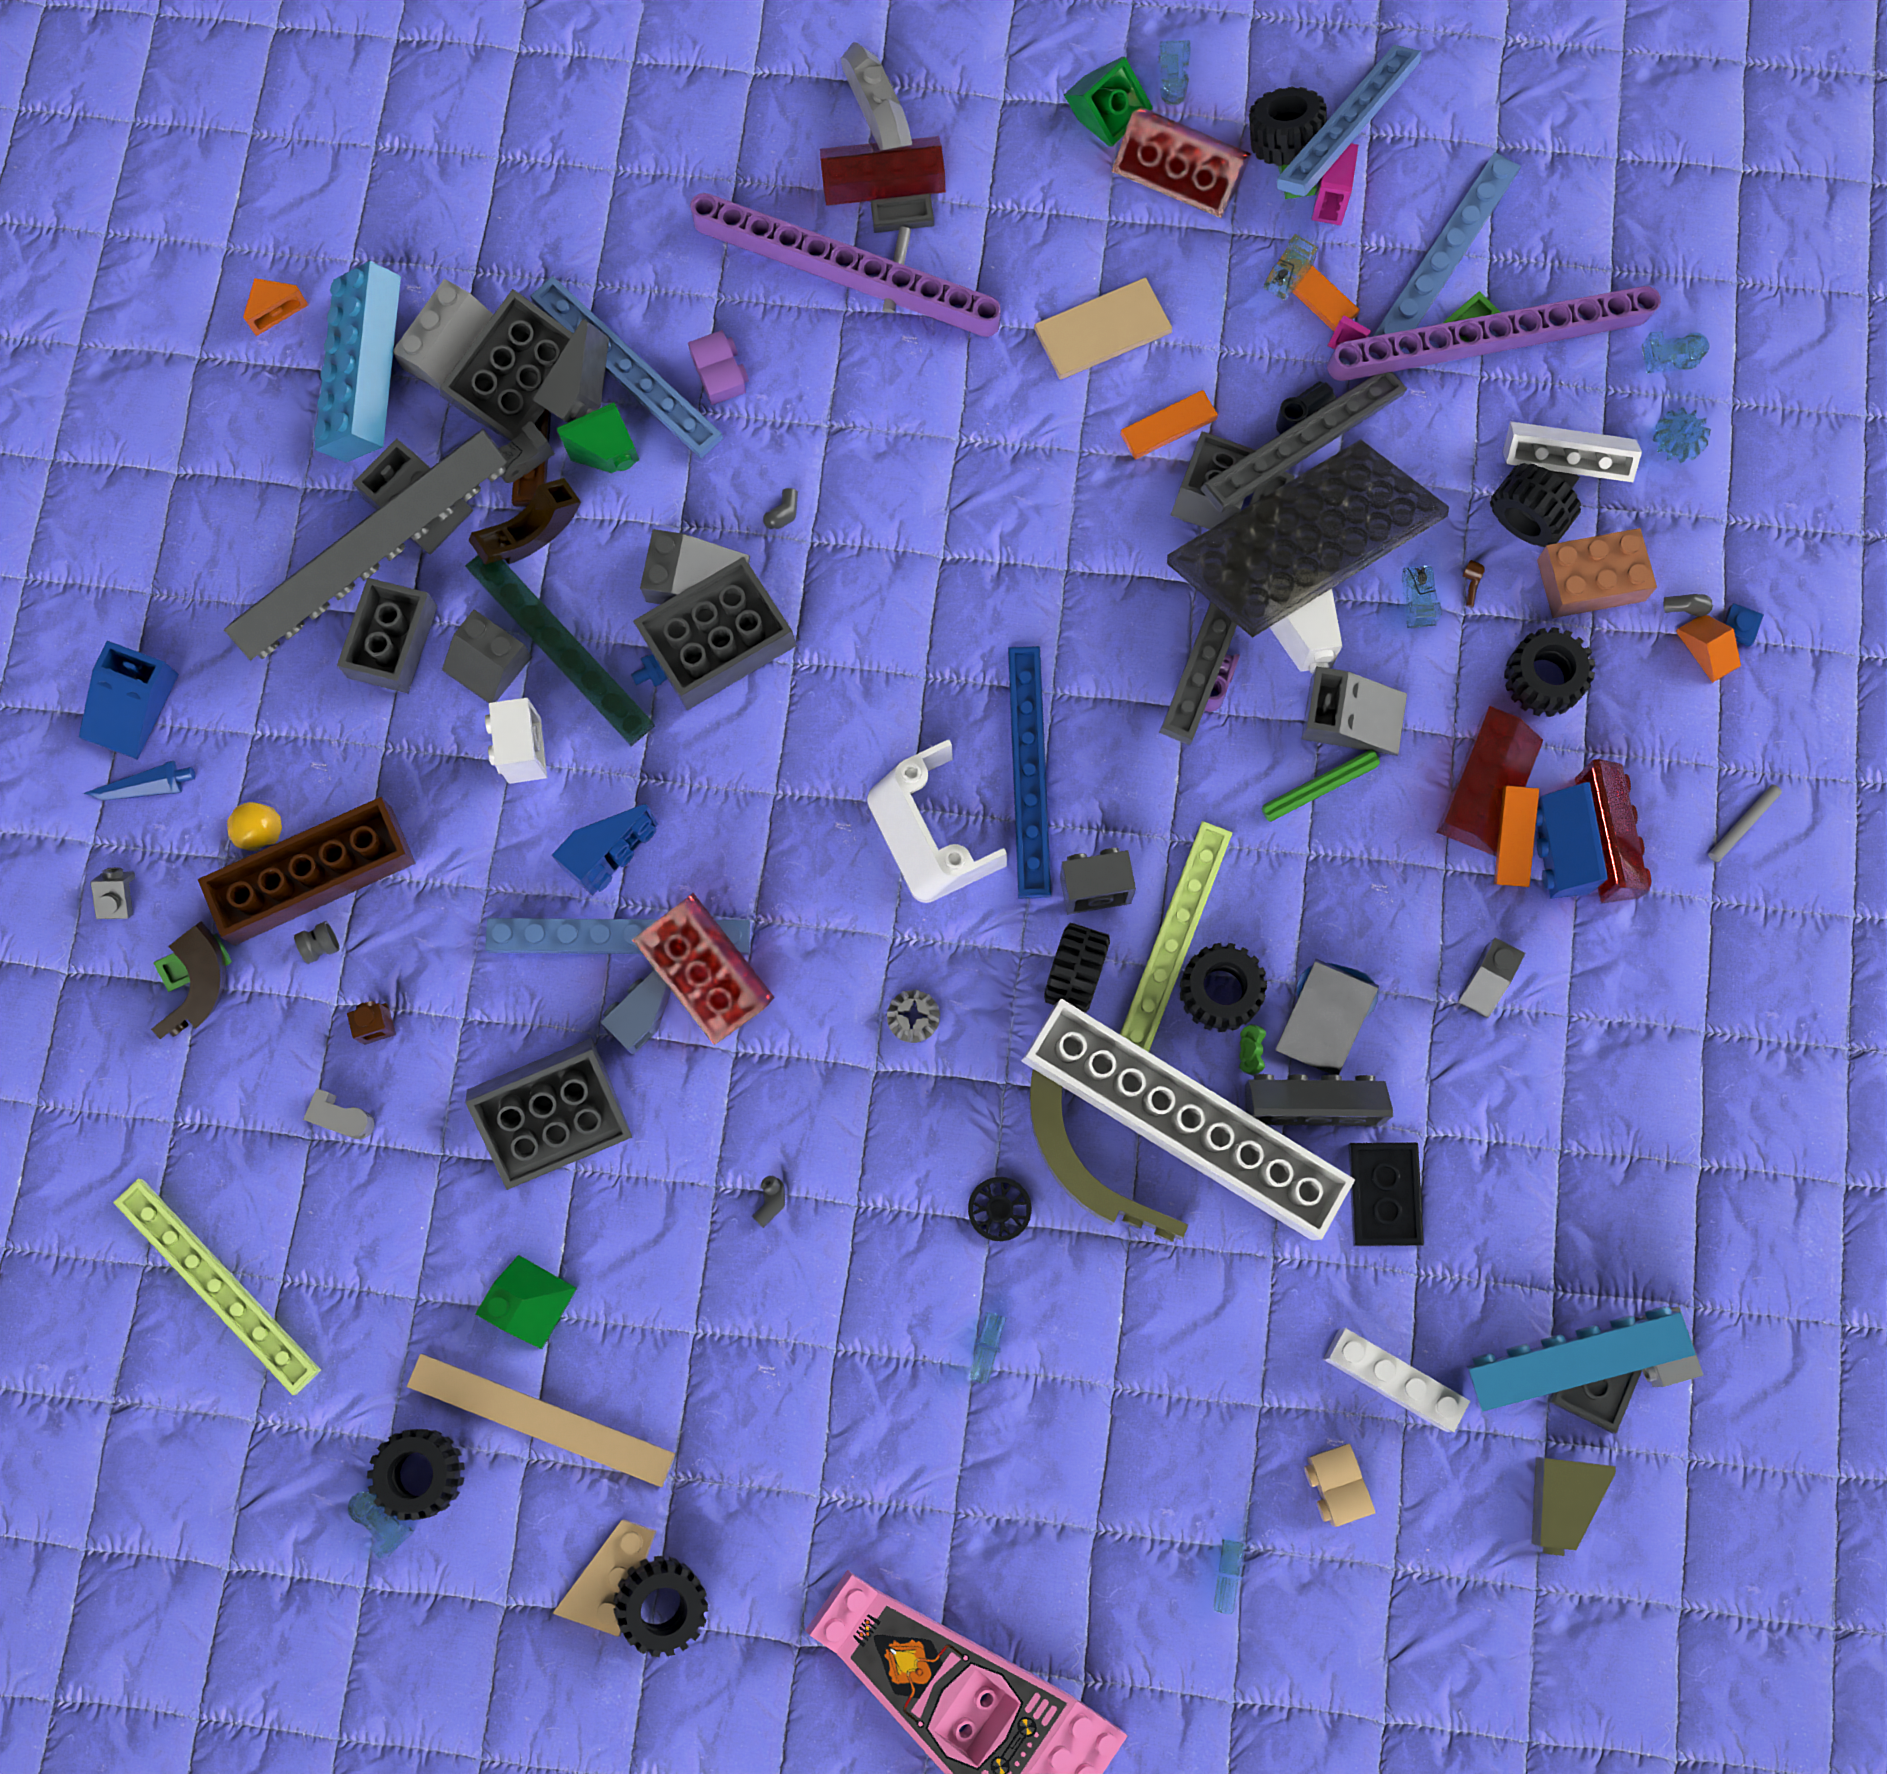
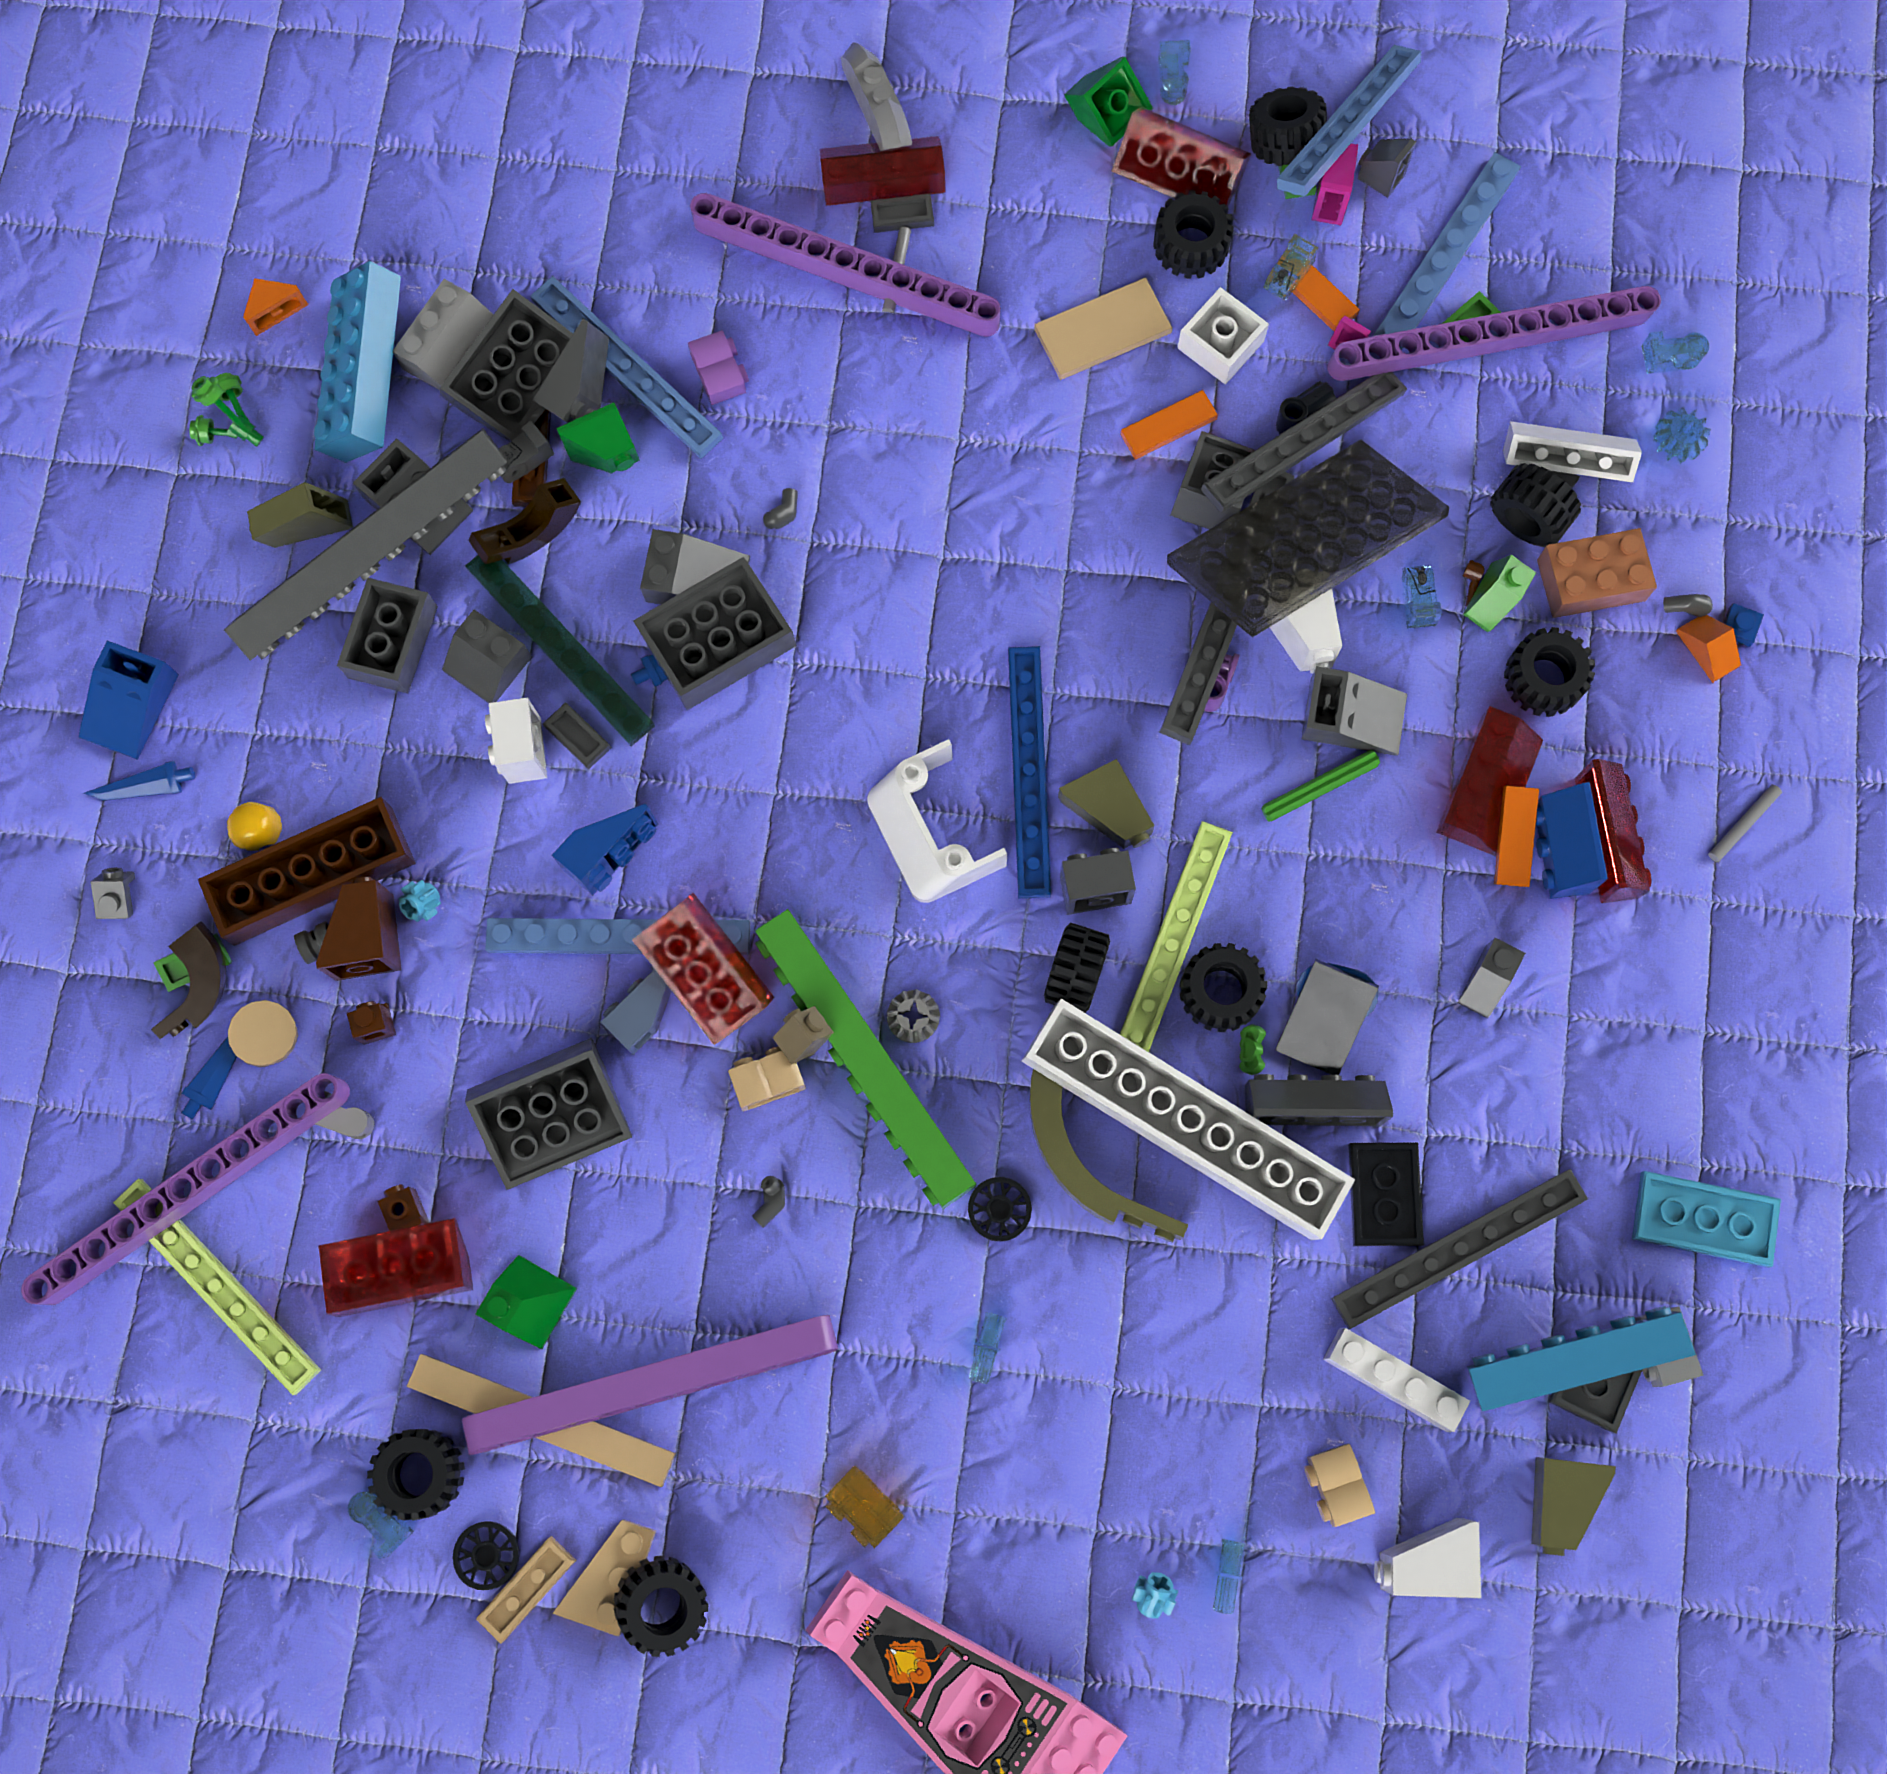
none -> medium lavender beam [21,1073,350,1305]
none -> blue bar [181,1037,237,1120]
none -> plant [189,373,264,447]
none -> tan tile [228,1000,298,1067]
none -> olive slope [247,482,353,548]
none -> reddish brown slope [316,877,401,981]
none -> clear red slope [318,1218,473,1317]
none -> reddish brown brick [377,1184,431,1240]
none -> medium azure gear [398,880,441,922]
none -> black wheel [453,1521,520,1590]
none -> medium lavender beam [462,1315,838,1455]
none -> tan tile [476,1536,577,1644]
none -> dark grey tile [543,702,611,770]
none -> tan brick [728,1046,806,1111]
none -> bright green brick [755,909,976,1209]
none -> dark tan brick [772,1006,834,1064]
none -> clear yellow brick [825,1464,906,1548]
none -> olive slope [1058,759,1154,849]
none -> medium azure gear [1132,1572,1178,1619]
none -> black tyre [1153,190,1233,279]
none -> white brick [1178,287,1269,385]
none -> dark grey plate [1331,1169,1588,1329]
none -> dark grey slope [1358,138,1416,198]
none -> white slope [1374,1518,1481,1598]
none -> bright green slope [1463,554,1536,632]
none -> medium azure tile [1632,1171,1781,1267]

